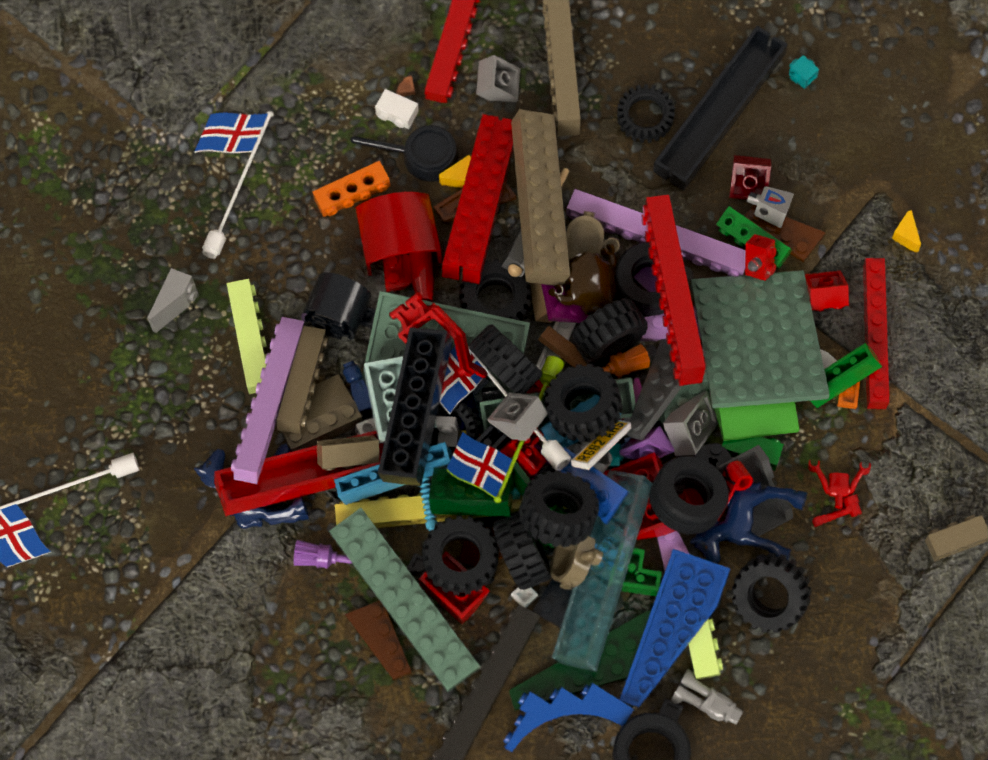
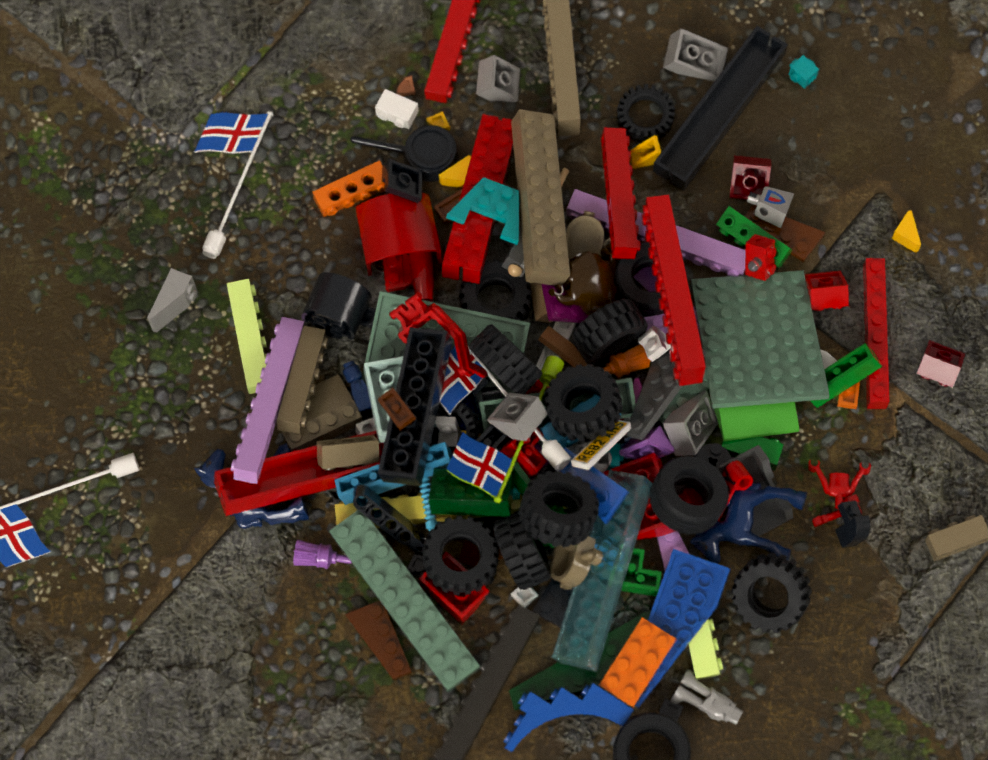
none -> black piece [353,485,426,554]
none -> reddish brown plate [377,388,416,430]
none -> black plate [382,159,422,203]
none -> yellow tile [426,111,450,130]
none -> teal wing [446,177,519,245]
none -> orange plate [599,617,677,708]
none -> red brick [601,127,640,259]
none -> yellow slope [630,135,661,169]
none -> white brick [638,326,671,362]
none -> light grey slope [663,29,728,81]
none -> black brick [835,501,870,548]
none -> slope [916,340,965,388]

